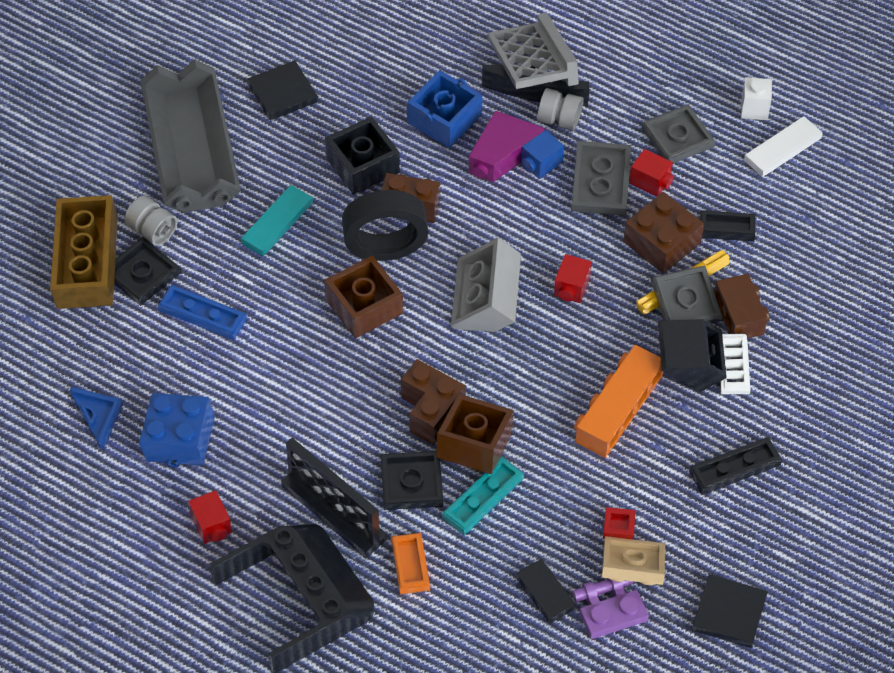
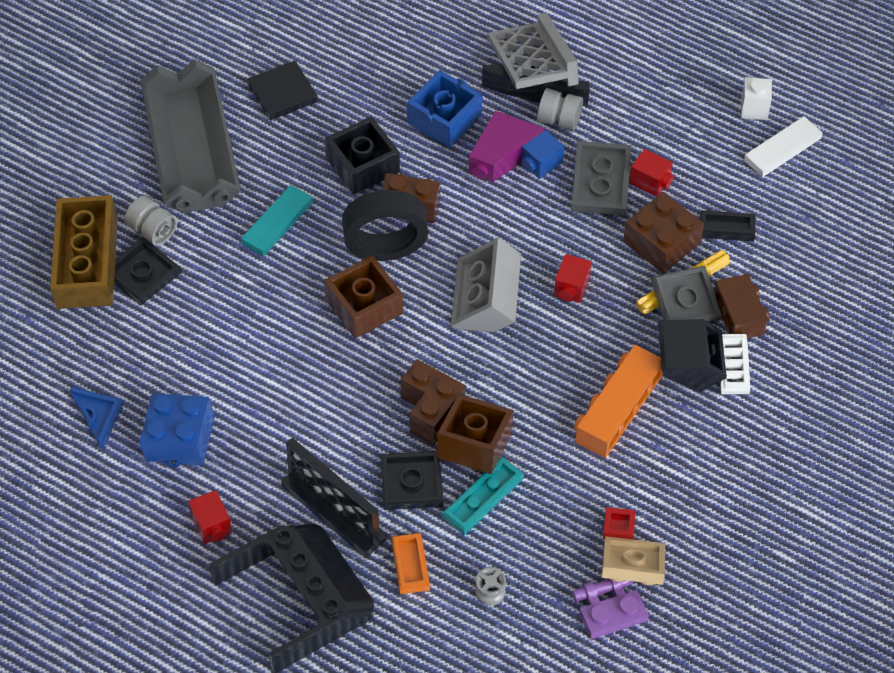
blue tile [158,284,247,340] -> none
black tile [516,559,576,624] -> none
dark grey tile [641,104,715,164] -> none
black tile [689,437,782,495] -> none
black tile [692,574,768,648] -> none
none -> light grey wheel [475,567,506,606]

